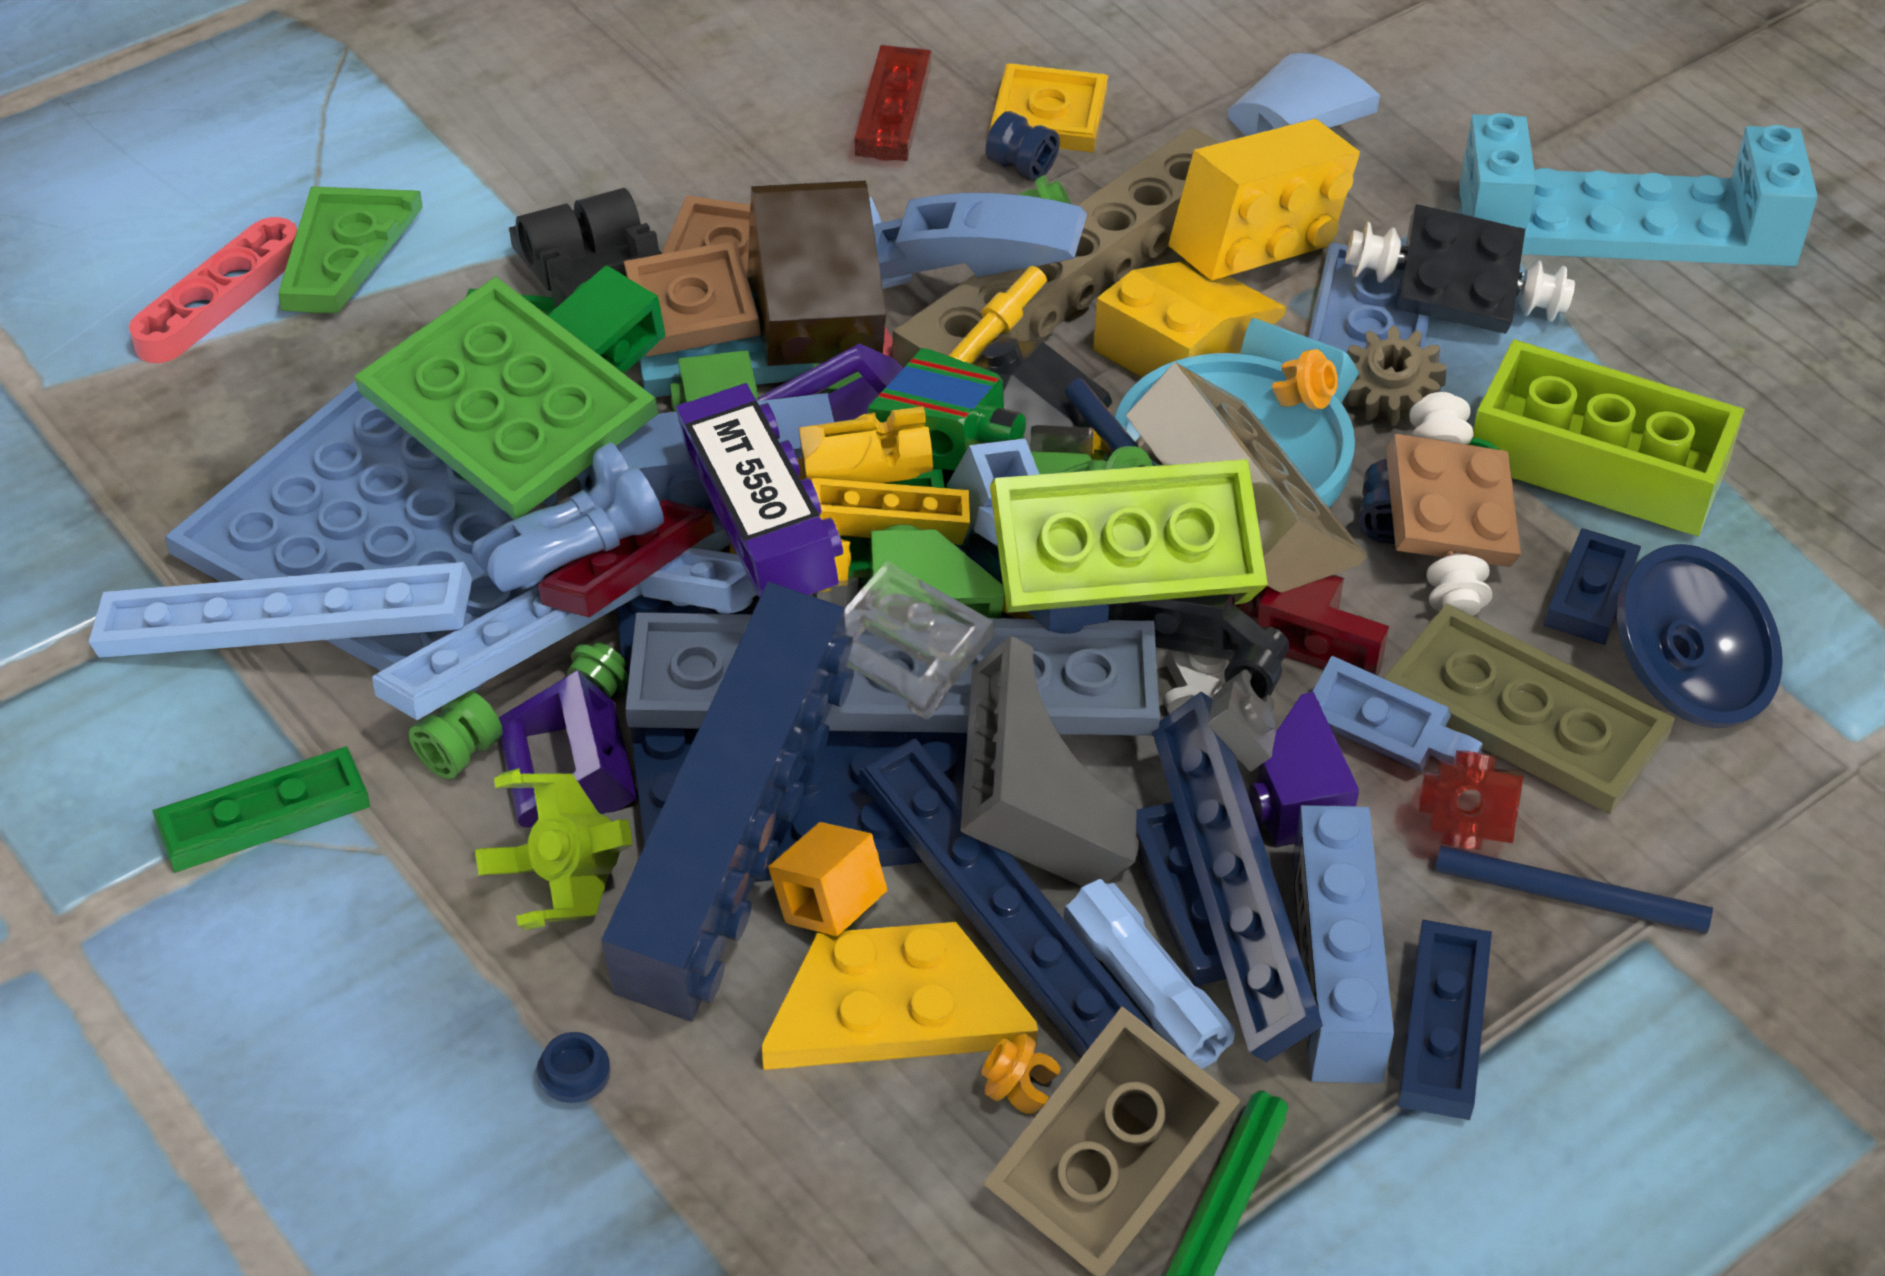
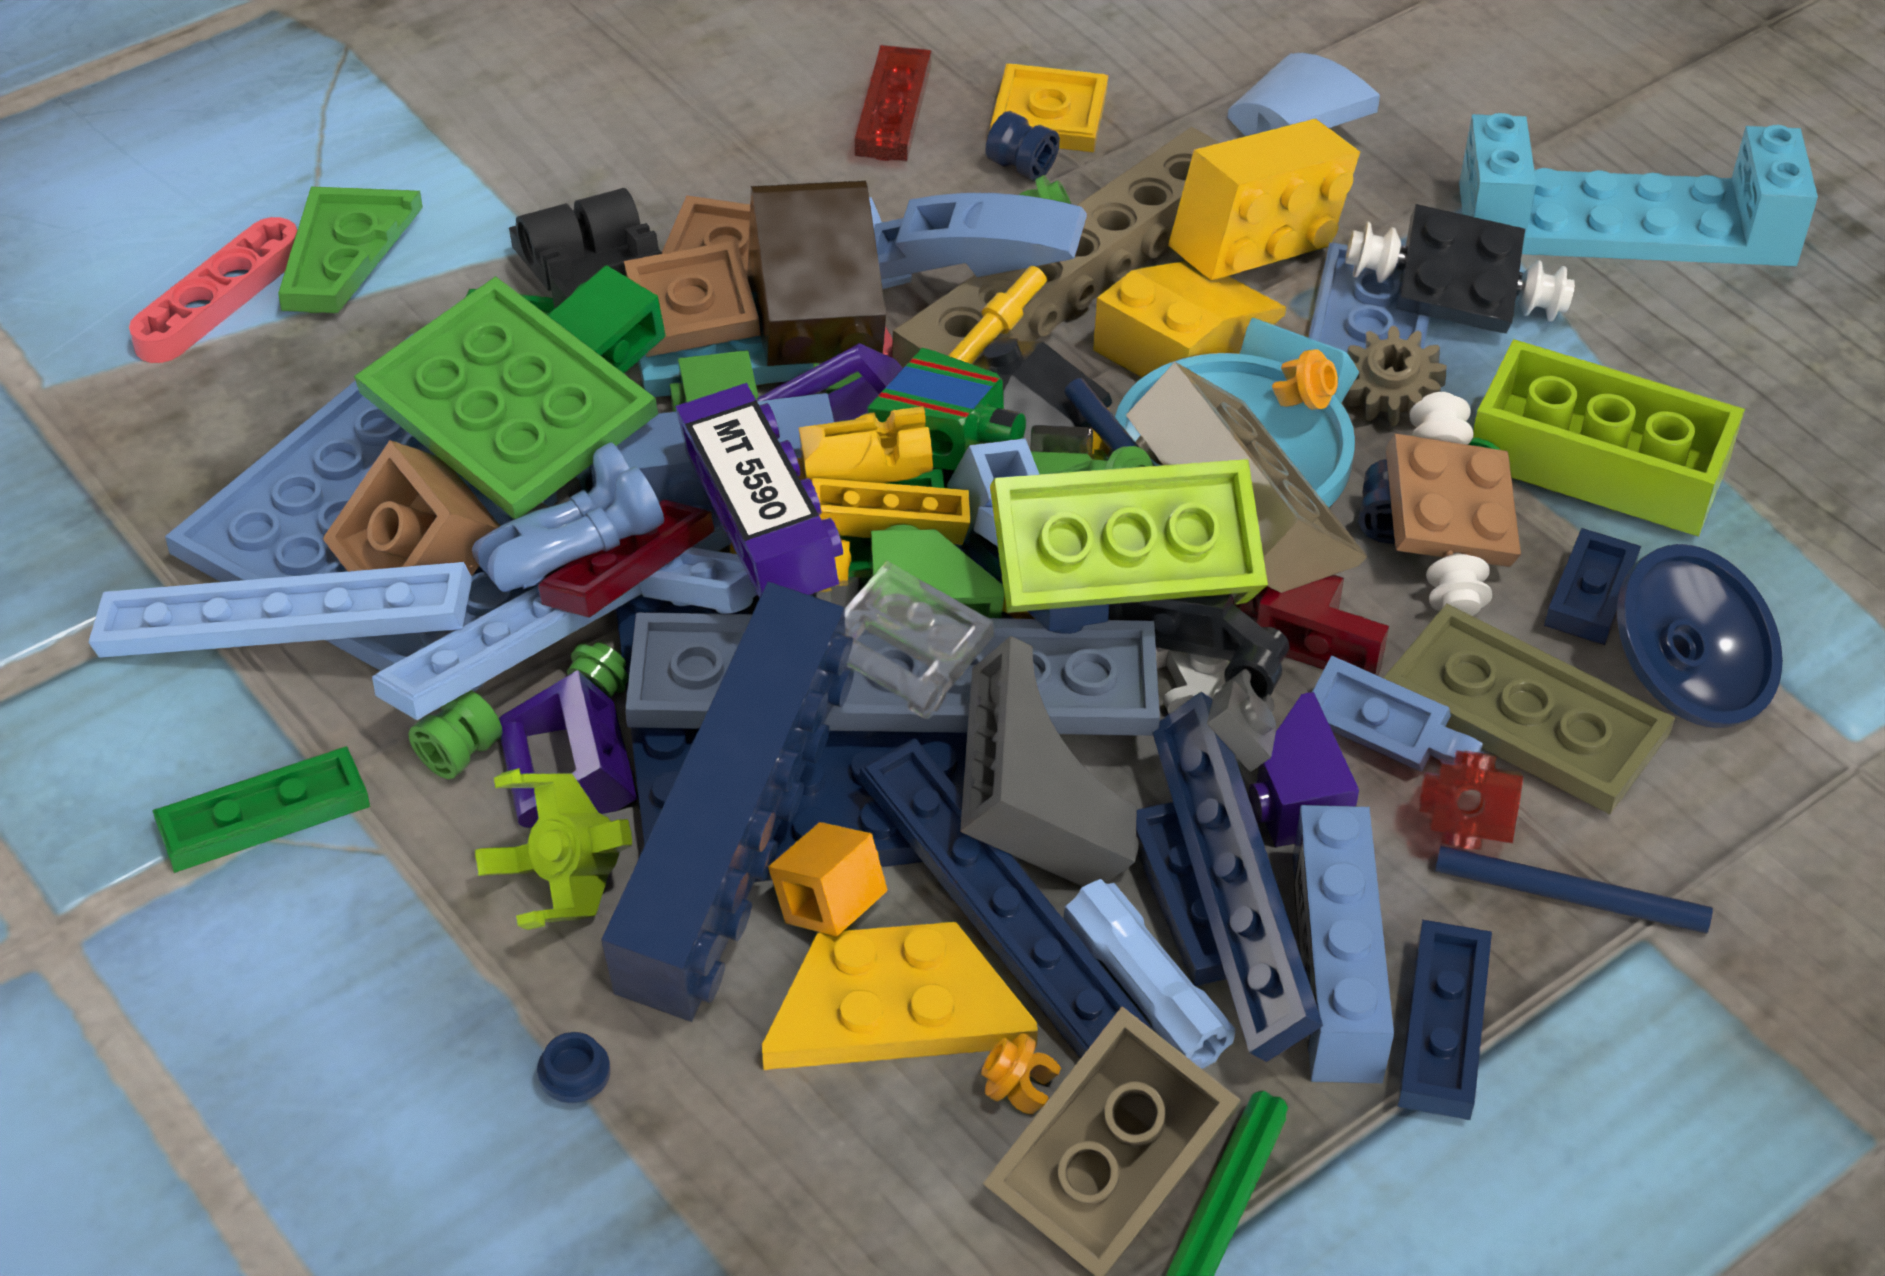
none -> medium nougat slope [322,440,501,576]

